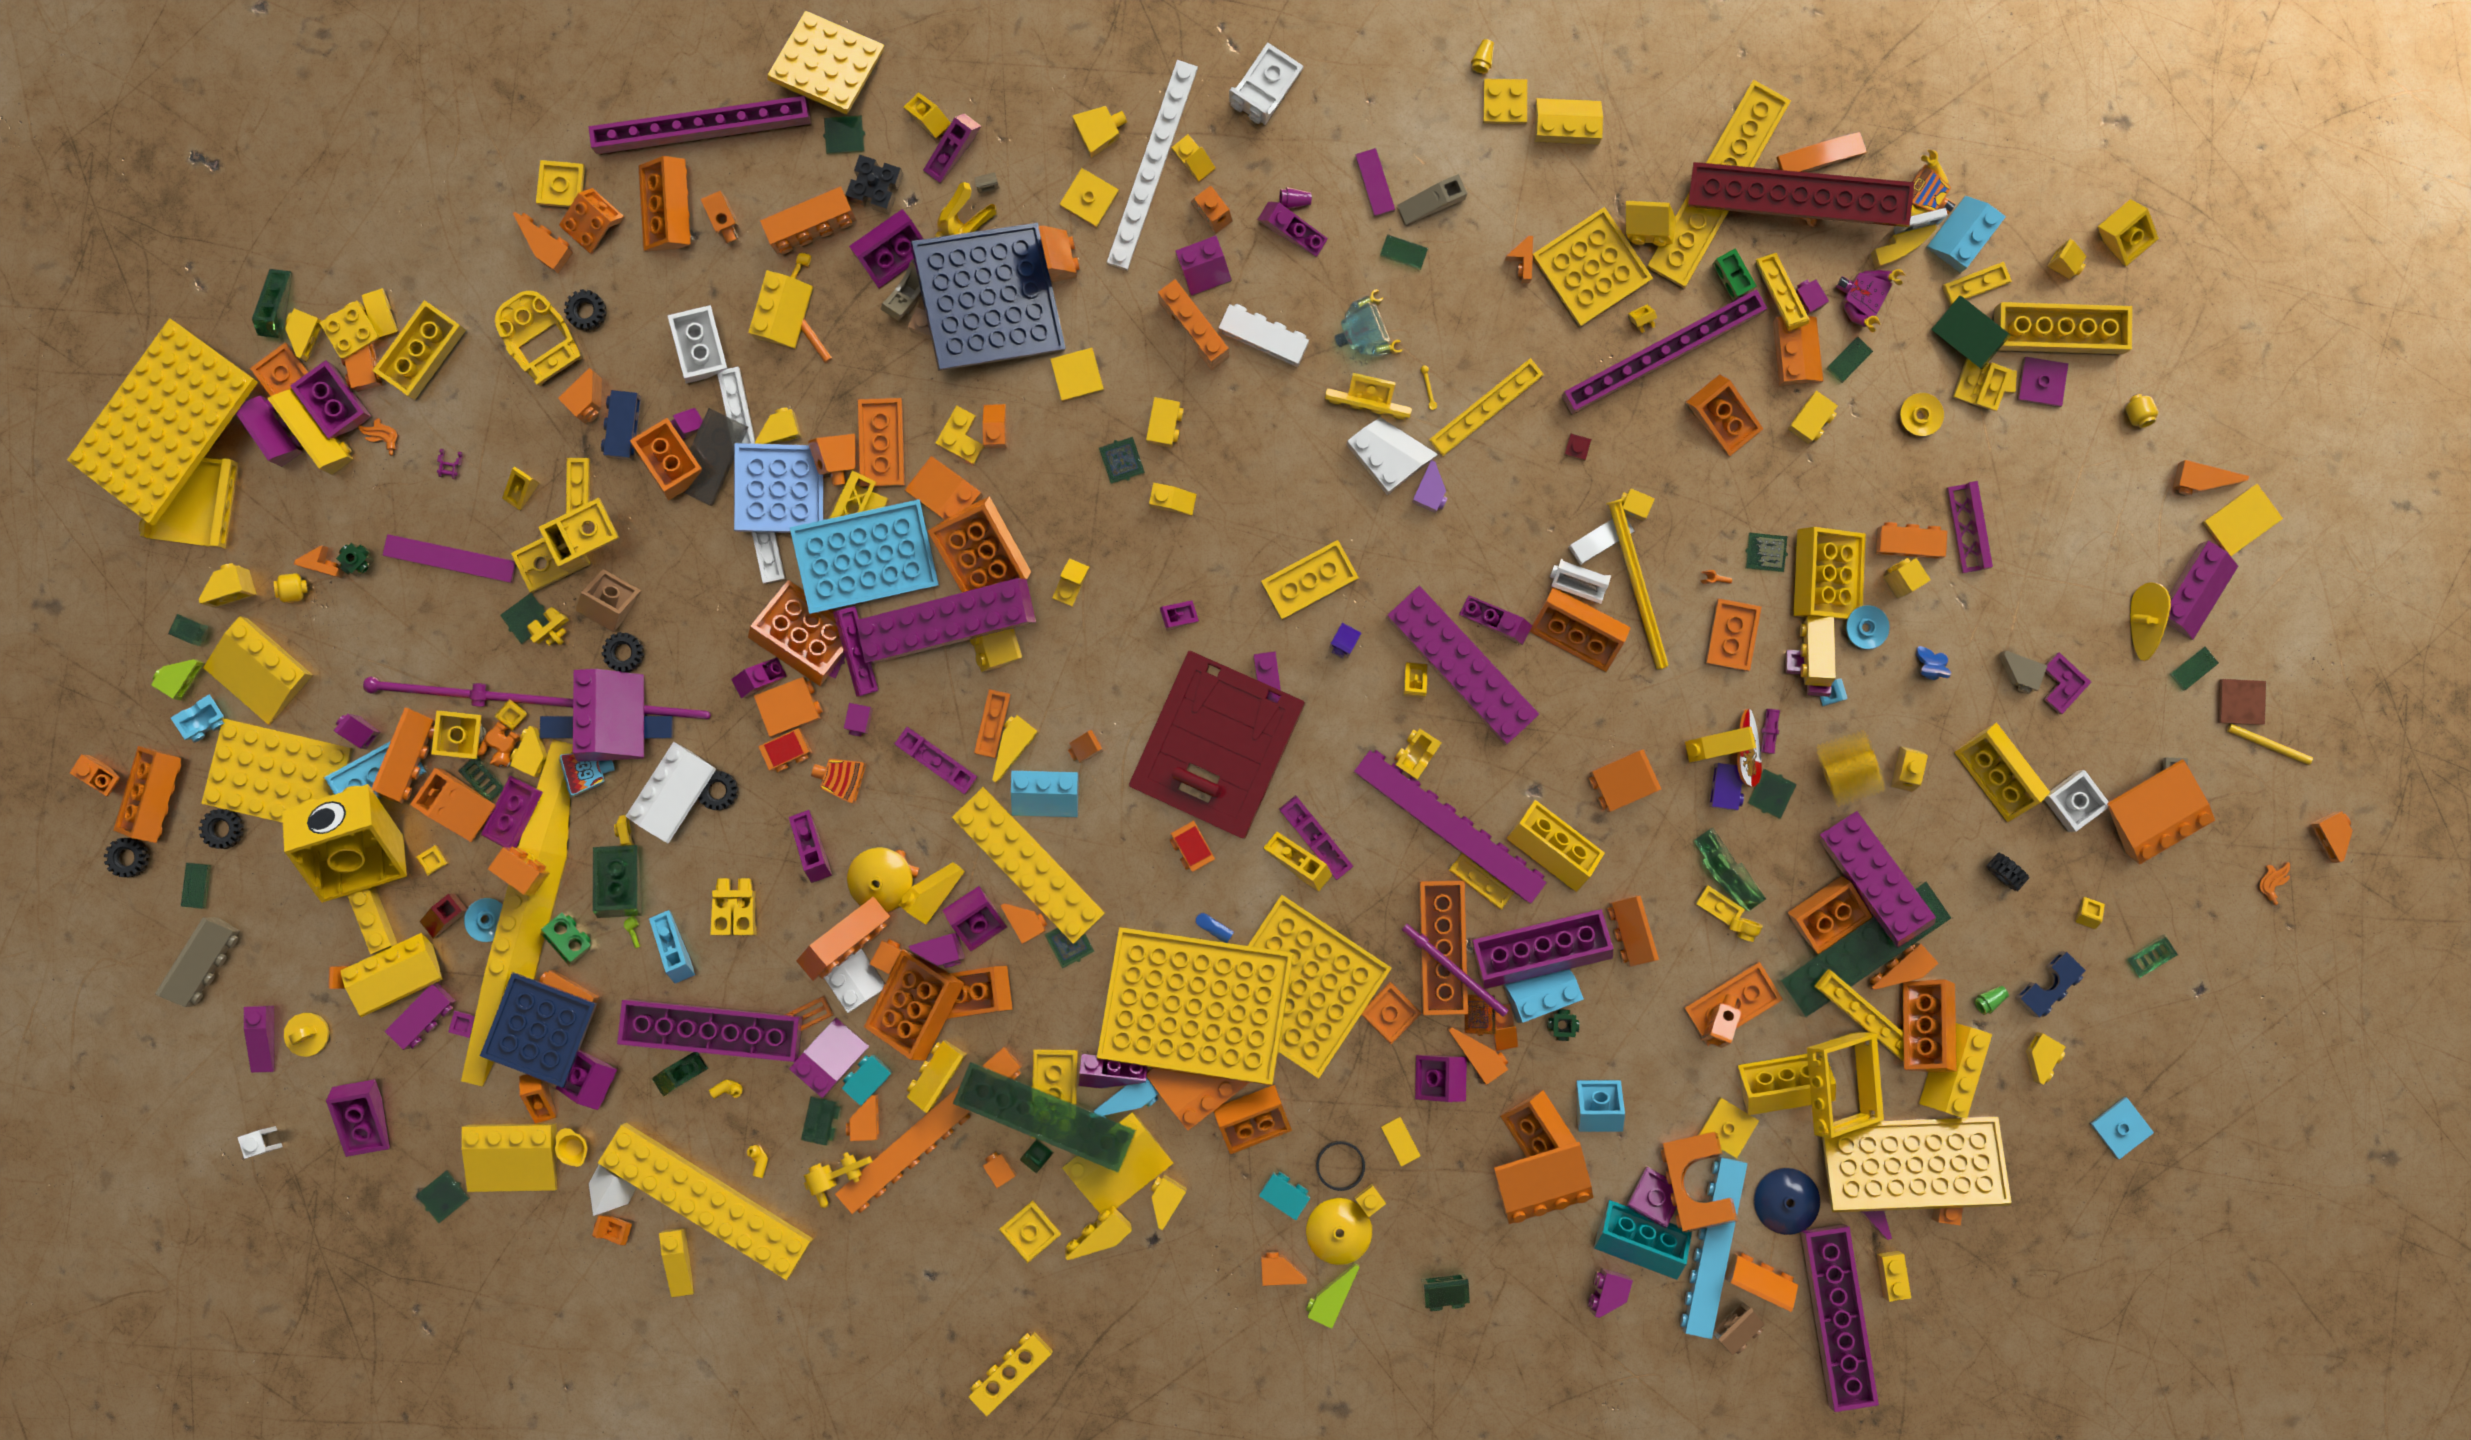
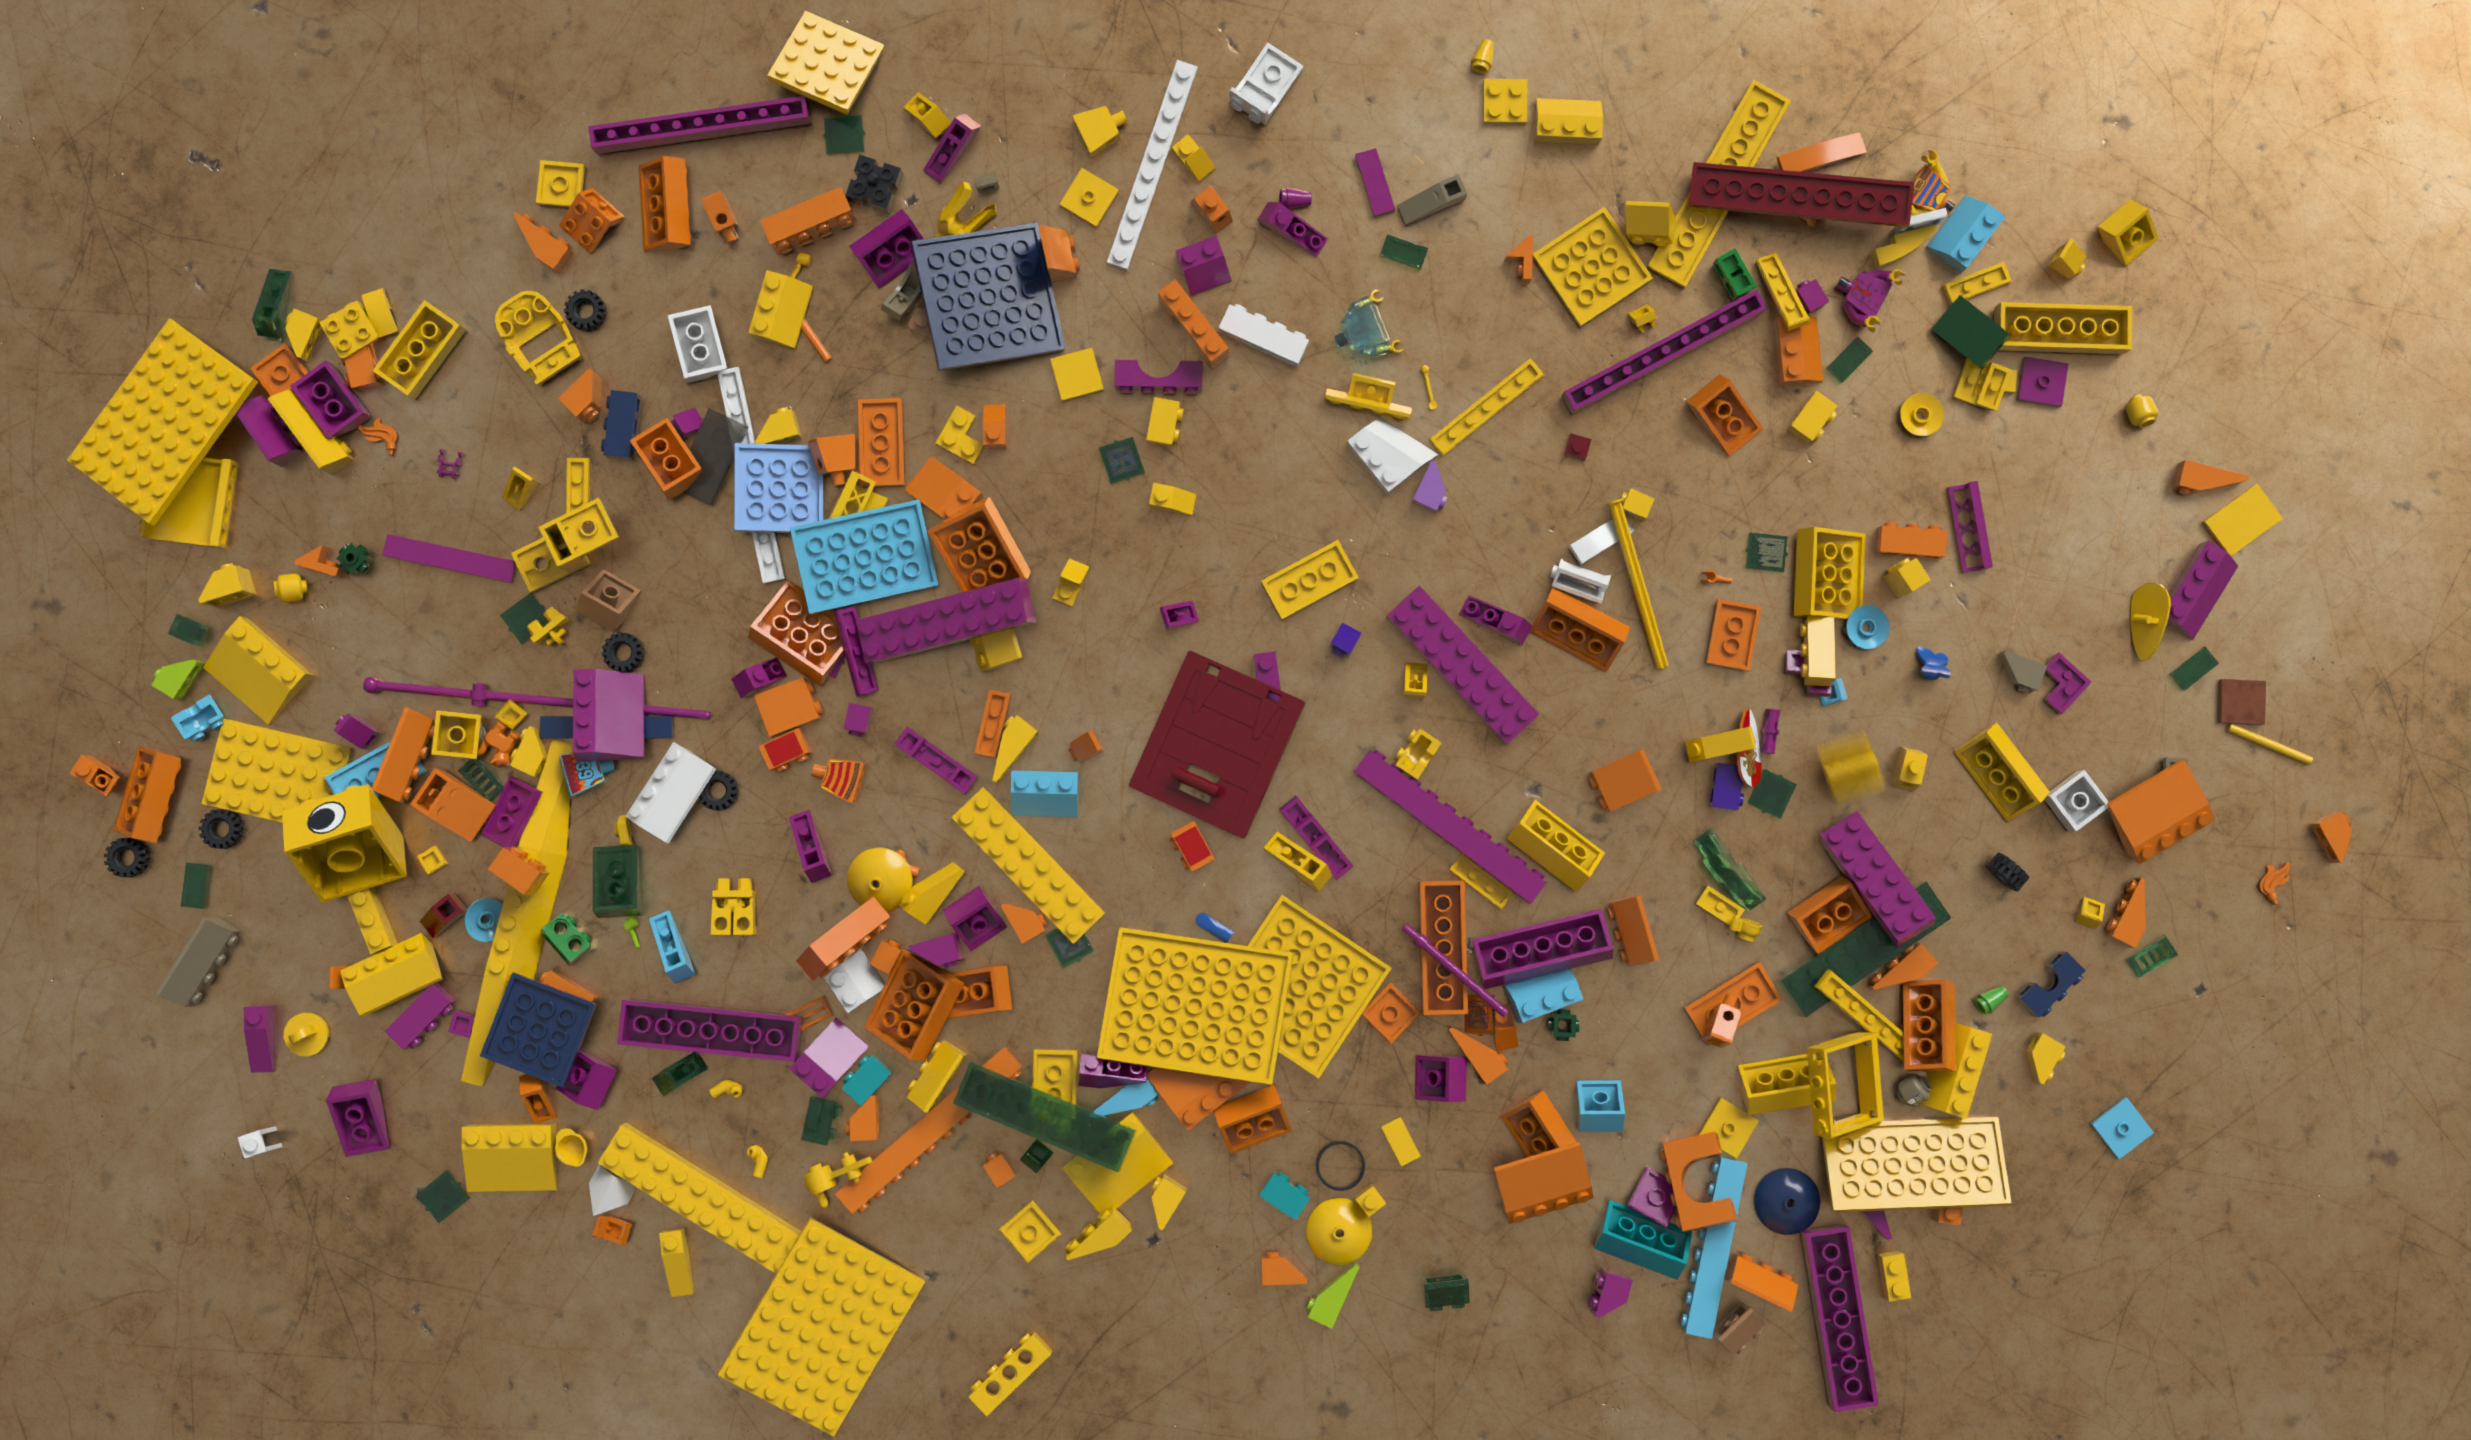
none -> yellow plate [717,1217,925,1436]
none -> magenta arch [1115,360,1203,394]
none -> dark tan head [1897,1074,1932,1107]
none -> orange slope [2106,877,2146,948]

